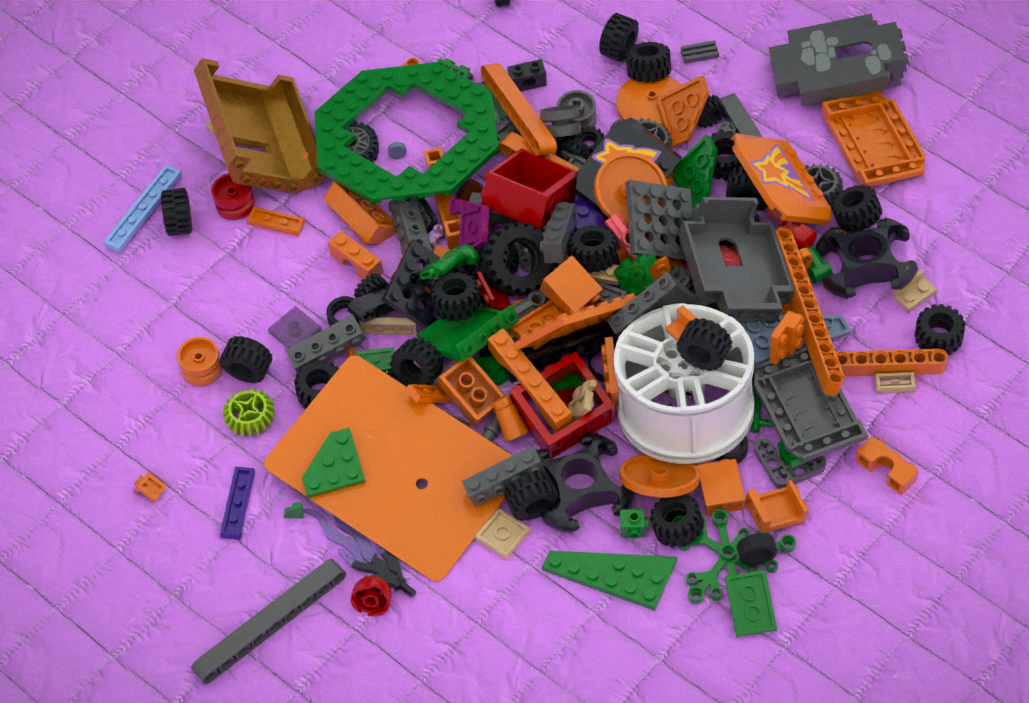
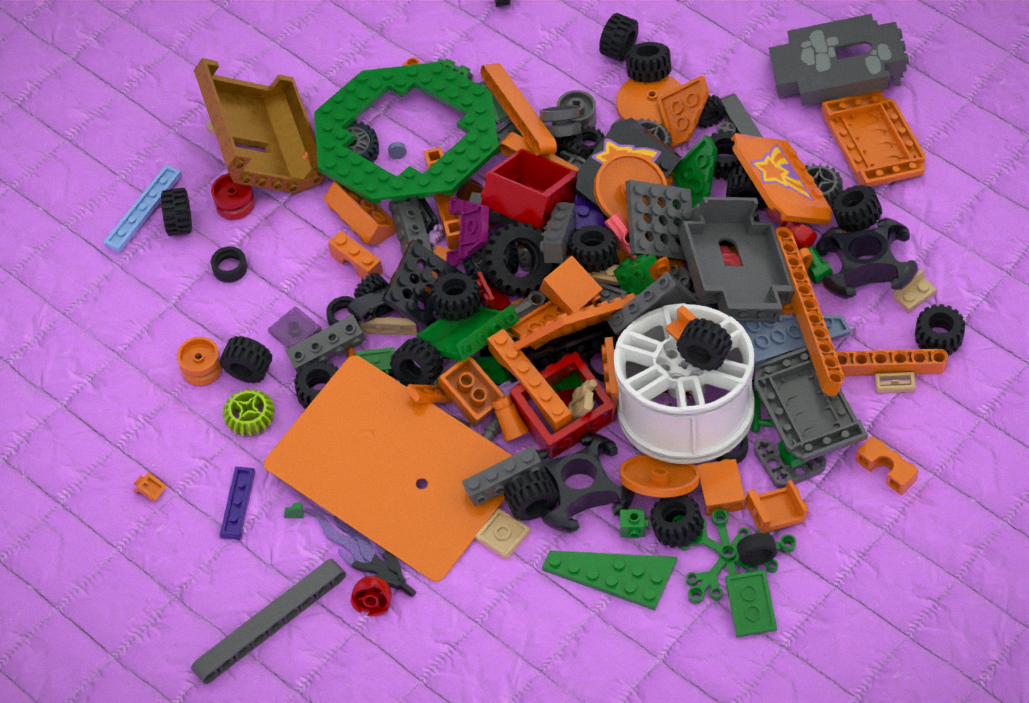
orange tile [247,206,305,237] -> none
green plate [302,428,365,498] -> none
green piece [420,244,479,280] -> none
black brick [507,59,547,92] -> none
dark grey tile [681,40,719,64] -> none
orange plate [770,311,804,365] -> none
none -> black tyre [211,246,248,283]

